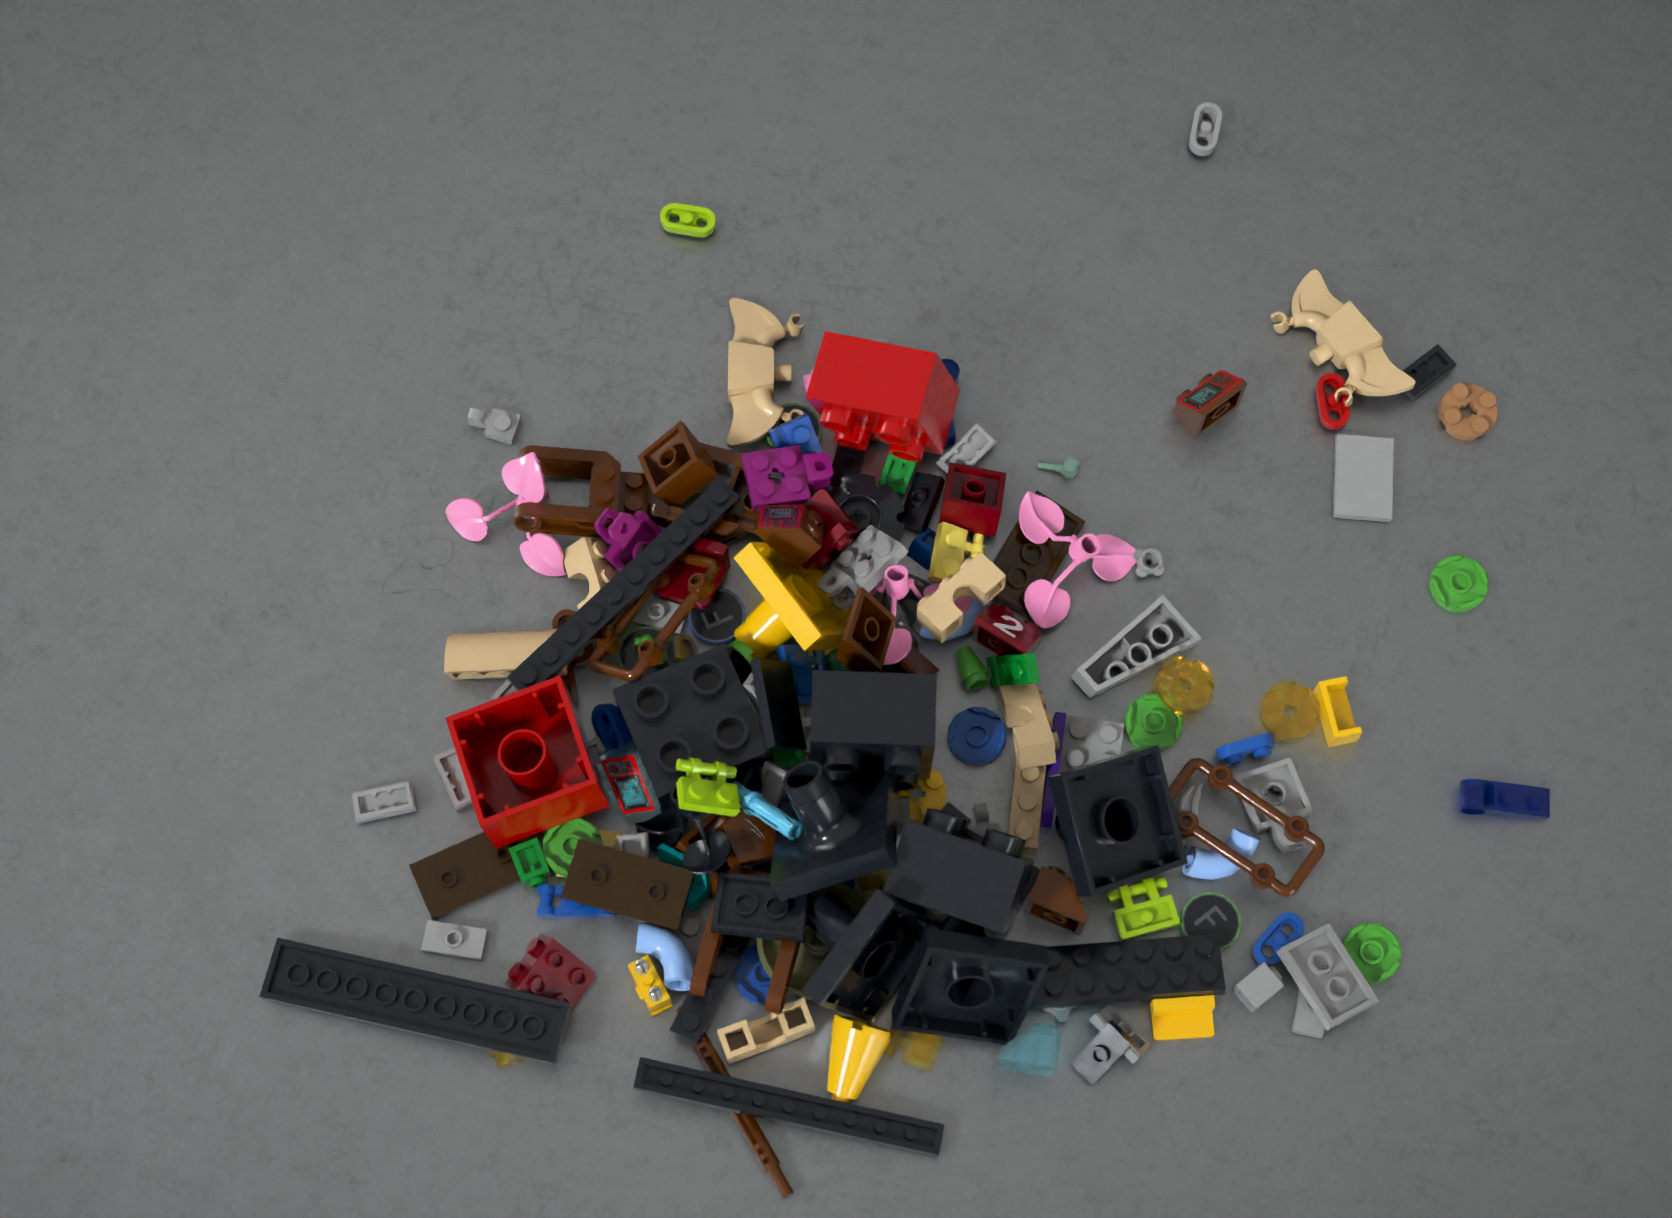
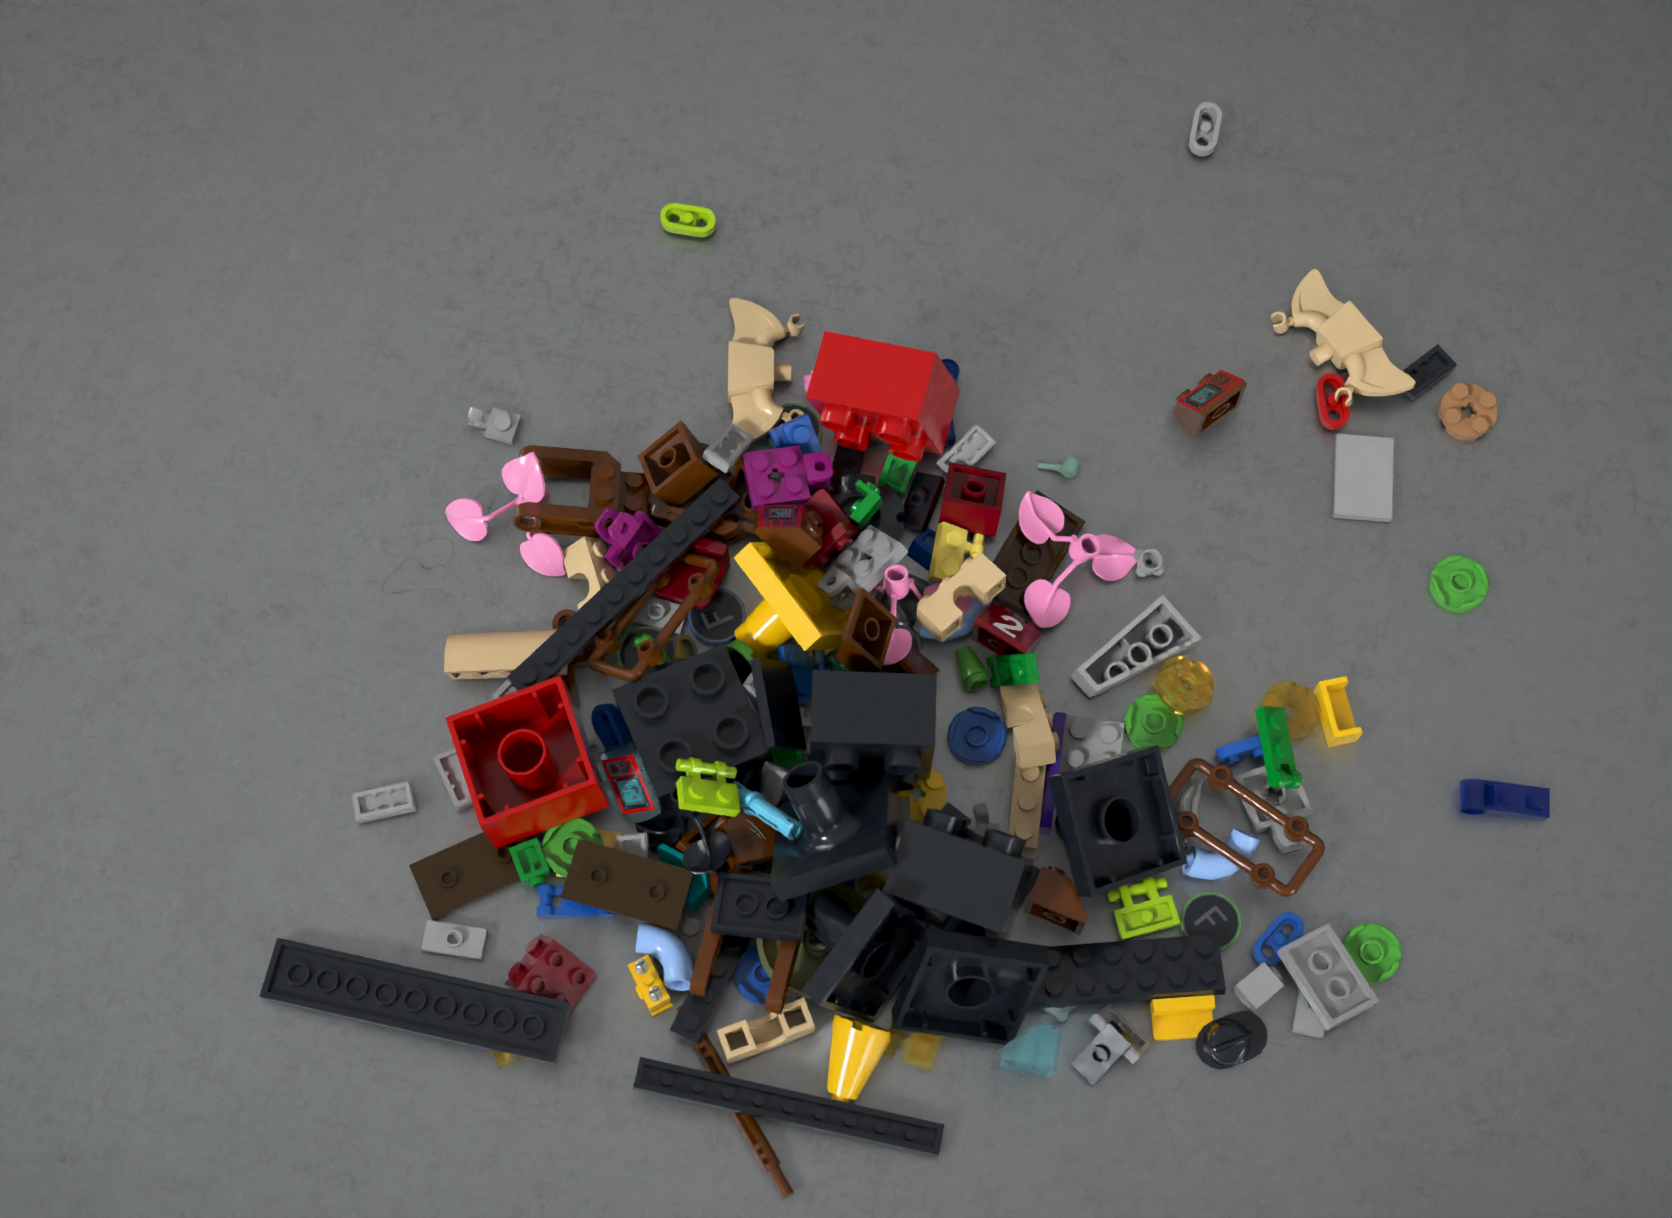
none -> light grey plate [701,423,755,473]
none -> green bracket [849,479,883,530]
none -> black piece [1196,1011,1268,1069]
none -> green plate [1255,706,1303,789]

